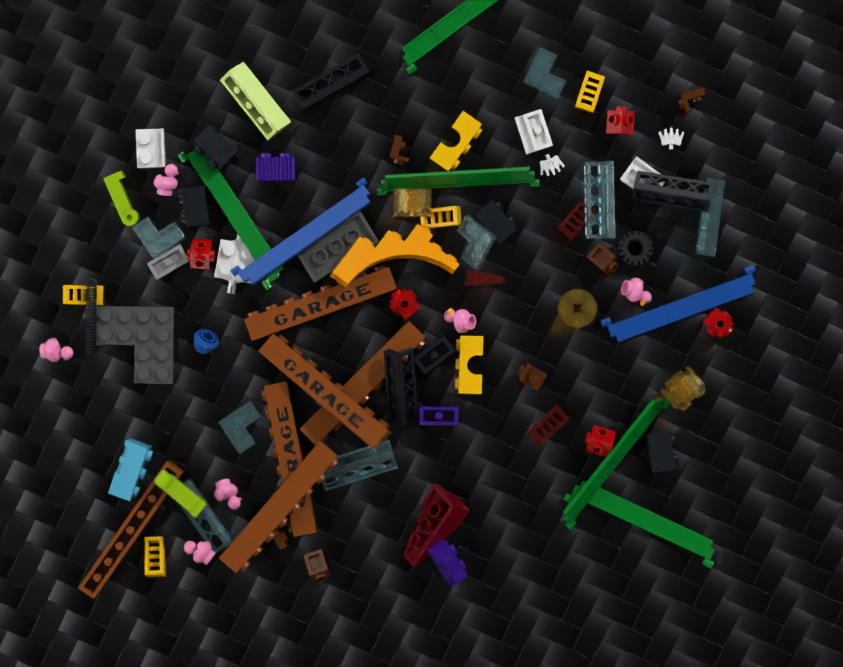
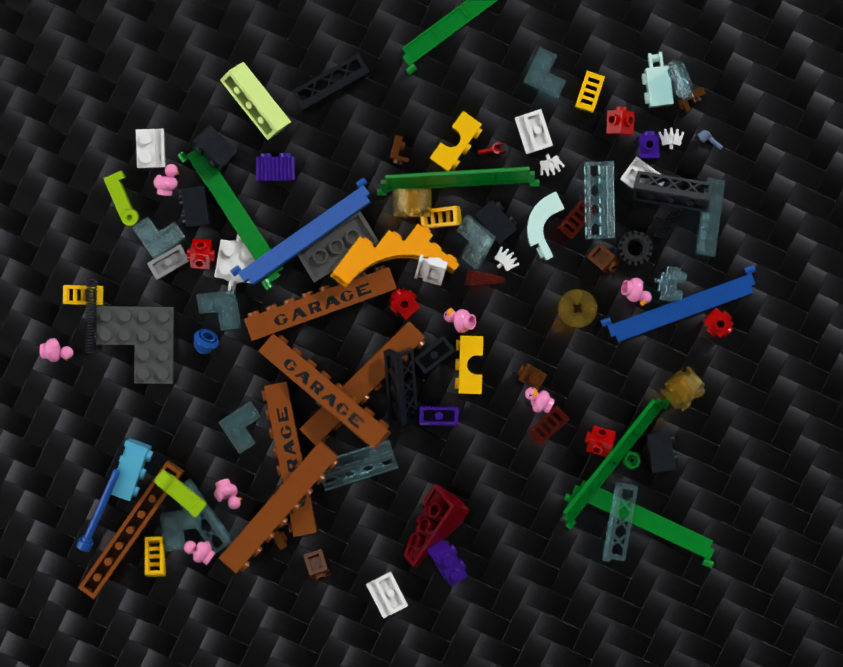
none -> blue piece [76,469,120,552]
none -> clear light blue plate [160,509,201,551]
none -> clear light blue plate [196,290,241,331]
none -> white plate [366,571,408,619]
none -> white plate [414,255,448,286]
none -> red hand [478,142,506,155]
none -> white piece [495,247,519,271]
none -> bright pink animal [525,387,555,413]
none -> light aqua arch [527,192,564,260]
none -> clear light blue fence [602,482,638,562]
none -> green plate [622,451,641,470]
none -> dark purple brick [638,131,660,159]
none -> light aqua brick [642,52,674,108]
none -> clear light blue hips [654,266,687,302]
none -> clear light blue plate [667,60,694,100]
none -> sand blue hand [697,130,723,150]

